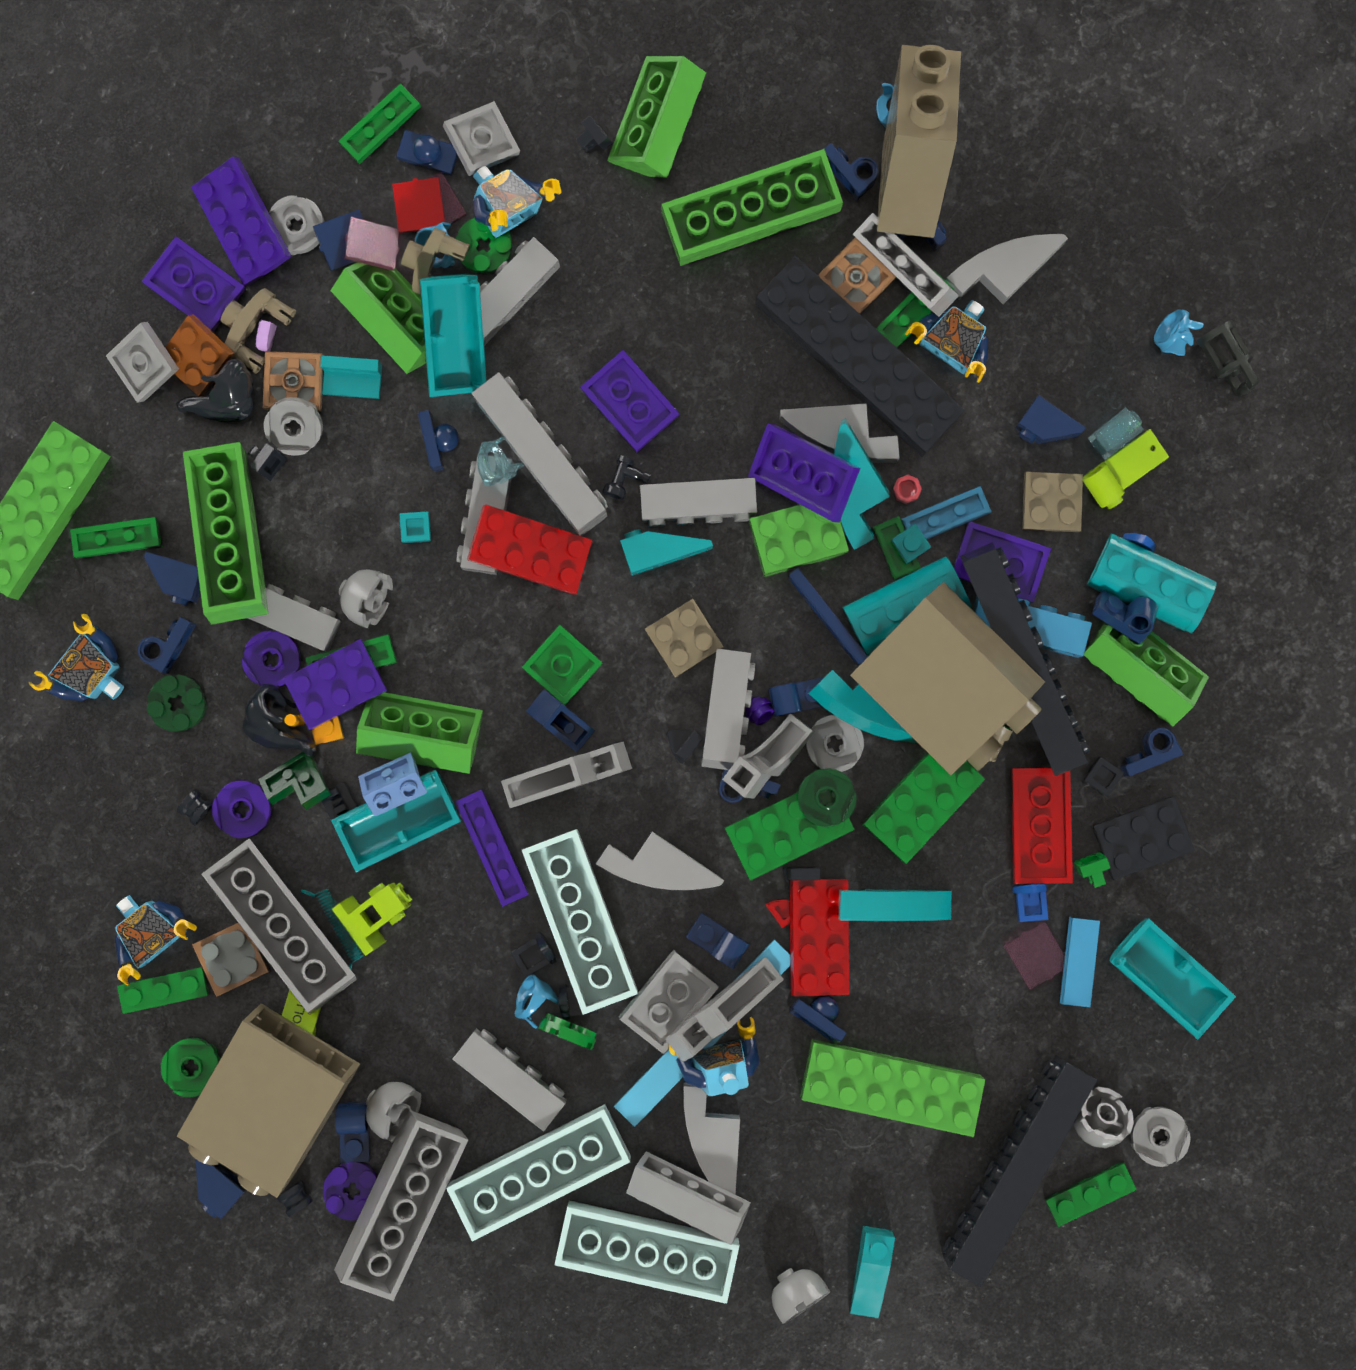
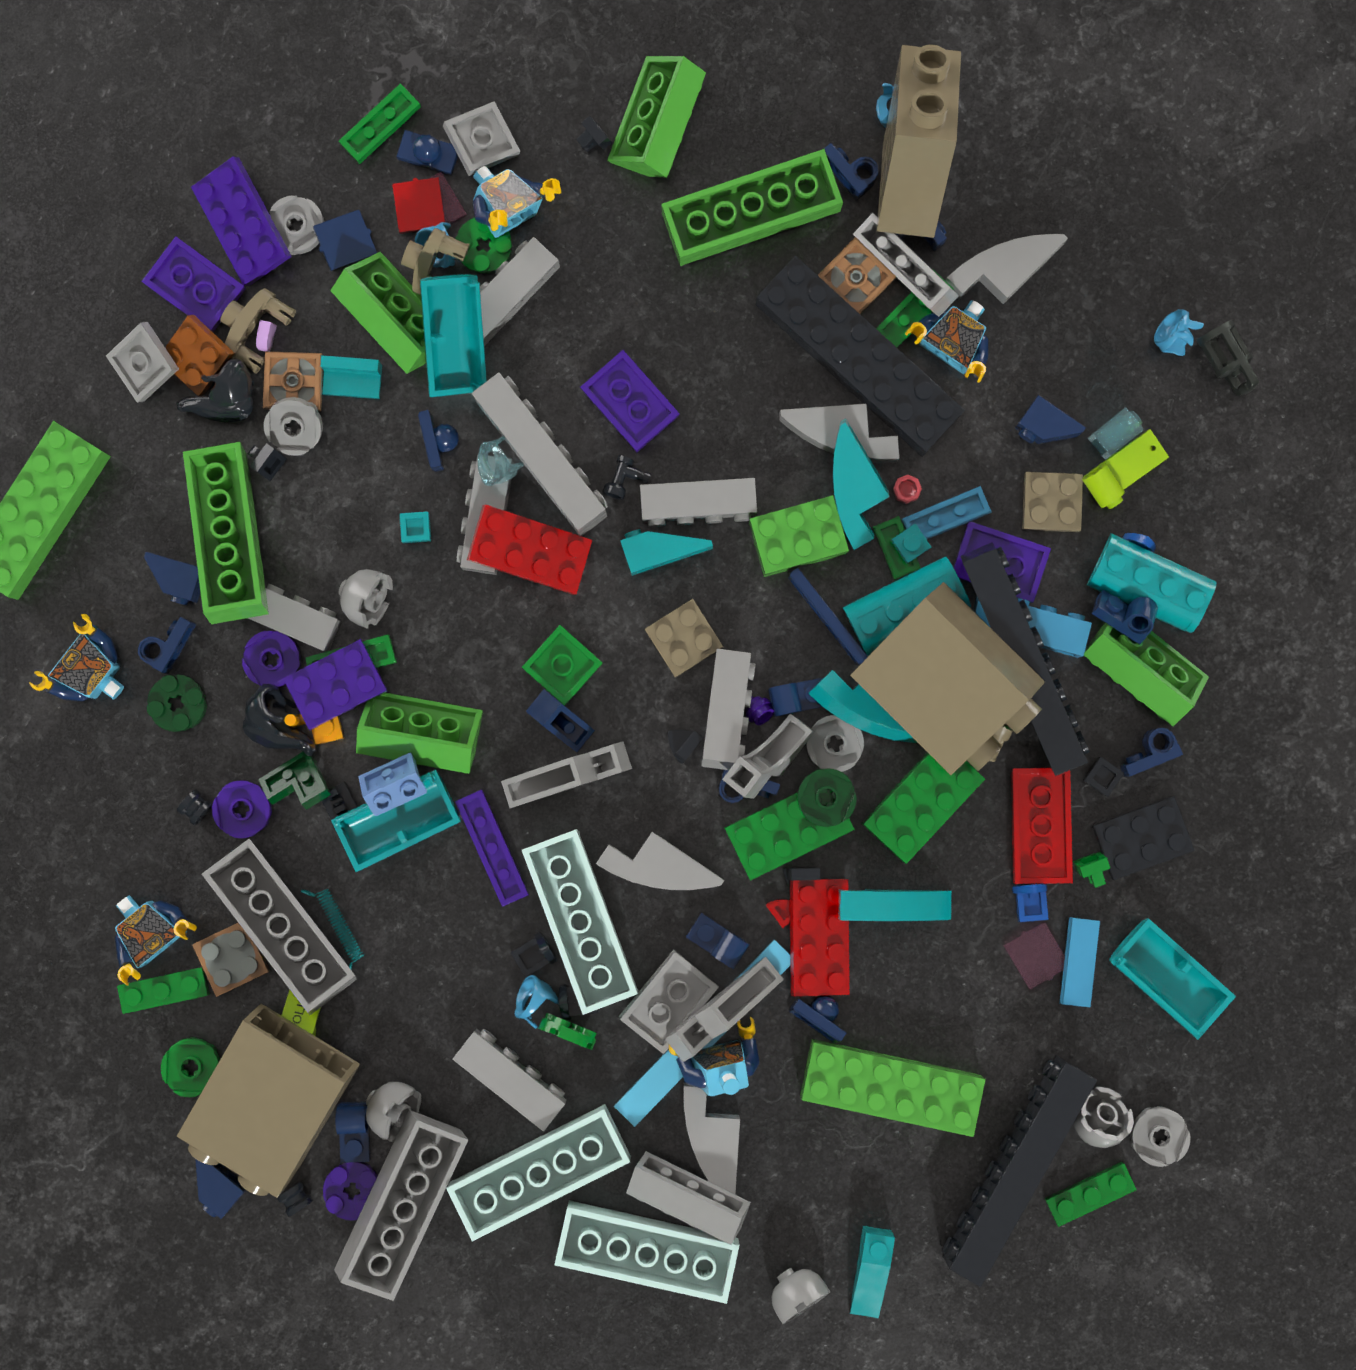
green plate [70,517,162,559] -> none
lime tile [332,883,412,956] -> none
clear pink piece [344,217,400,271] -> none
dark purple plate [748,423,861,522] -> none

